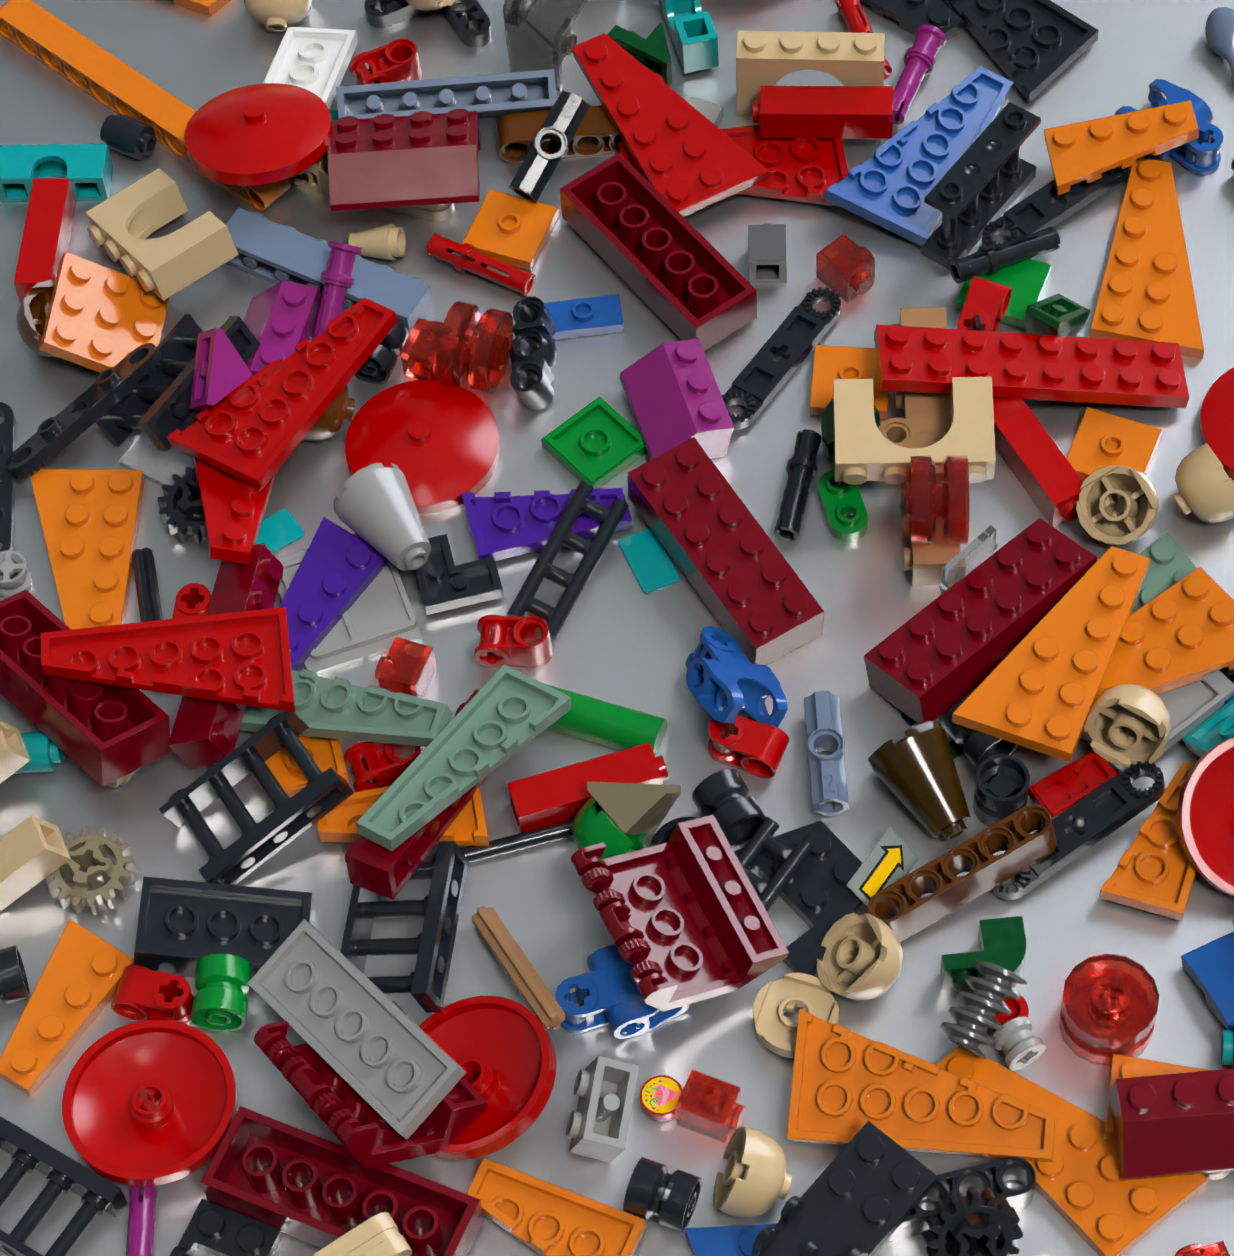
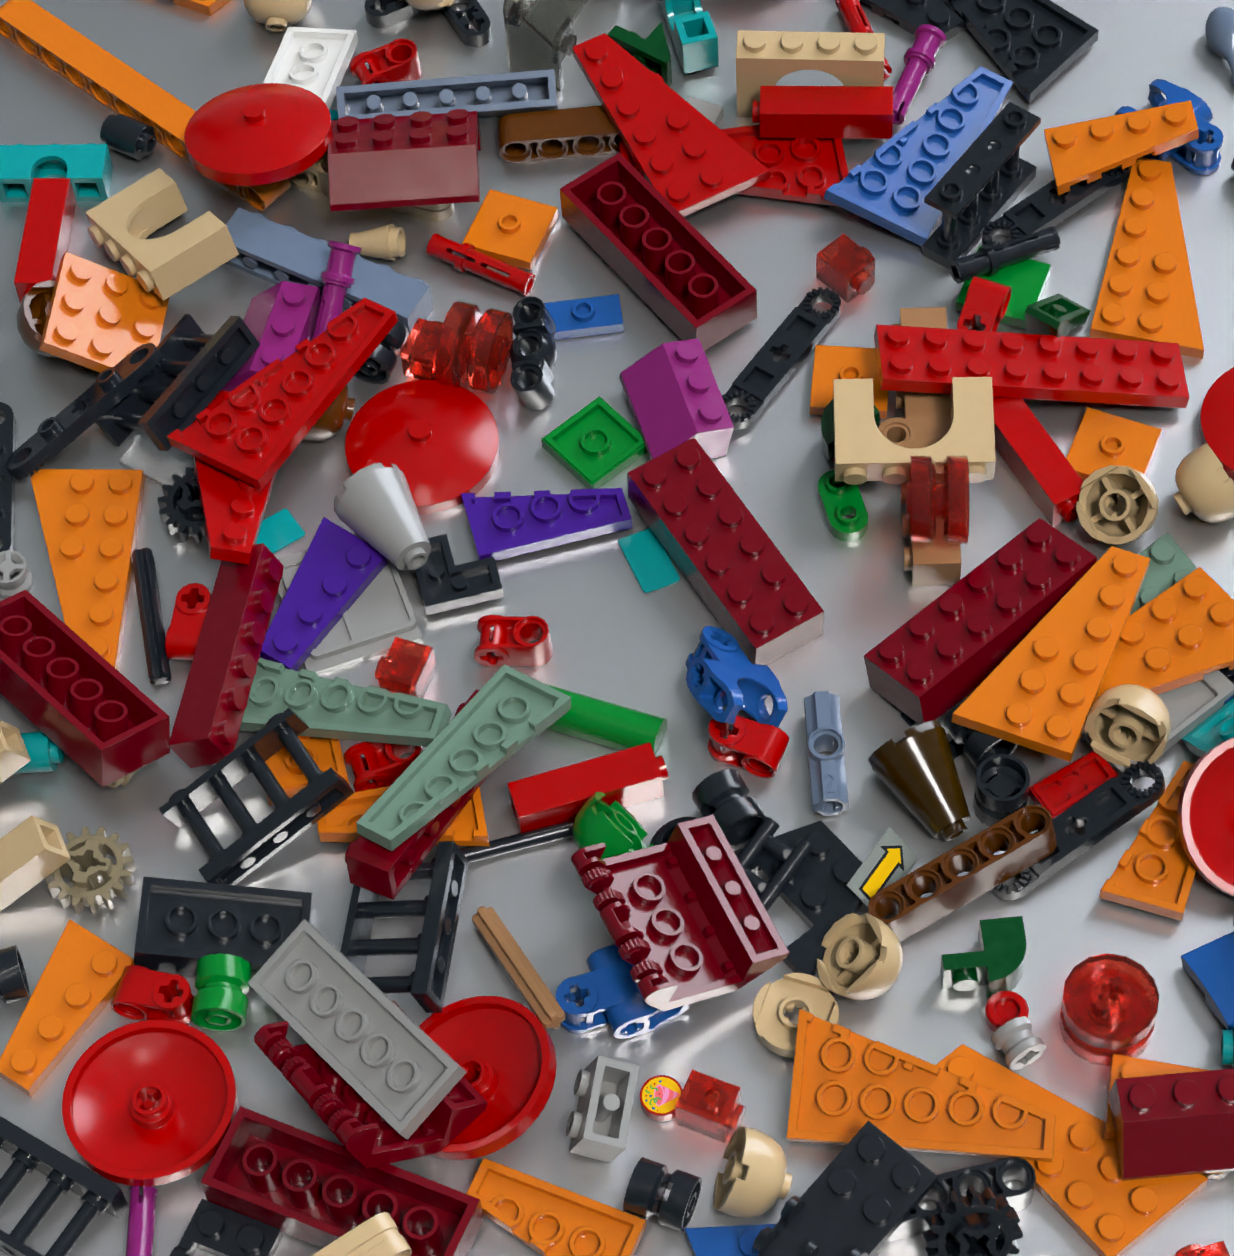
red wing [41,607,296,713] -> none
magenta slope [189,328,253,410] -> none
black bar [507,481,629,639] -> none
black piece [509,90,590,203] -> none
dark tan slope [587,781,681,834] -> none
dark grey brick [748,224,787,284] -> none
black pin [774,429,822,541] -> none
clear piece [939,525,998,595] -> none
dark grey piece [940,960,1027,1059] -> none

